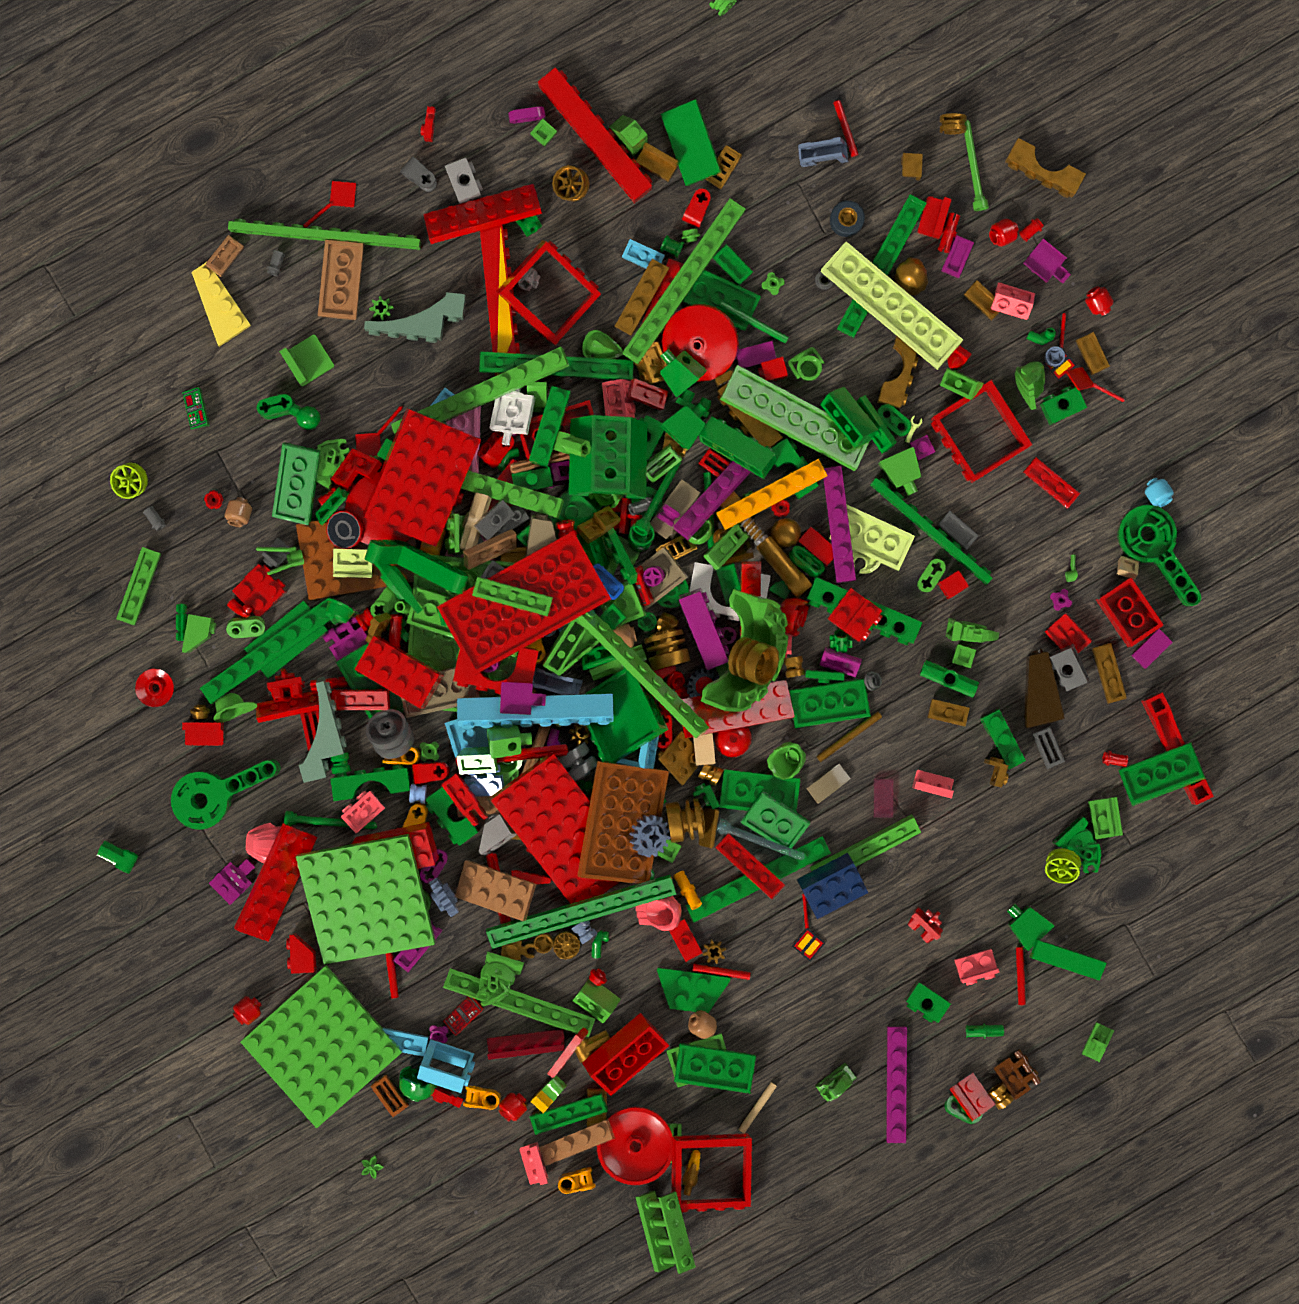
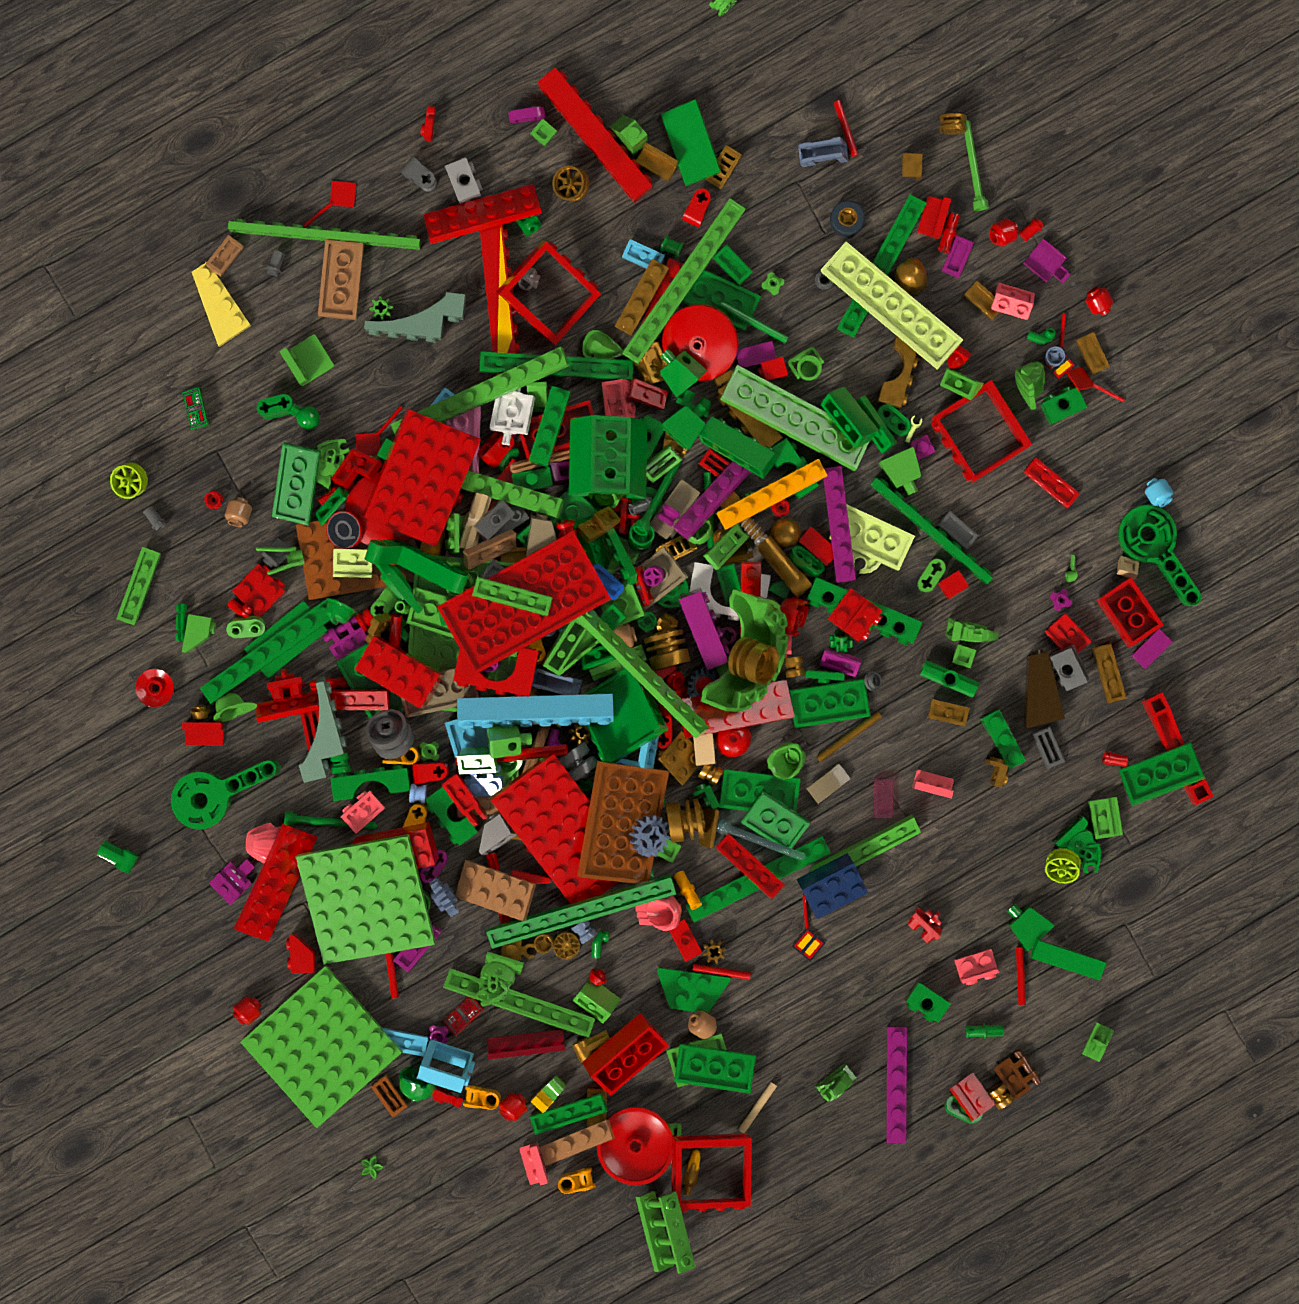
magenta piece [500,682,546,715] -> none
tile [547,1027,588,1078] -> none
bright green piece [553,431,591,457] -> none
bright green plate [681,229,700,243] -> none
pearl gold arch [1005,138,1086,198] -> none

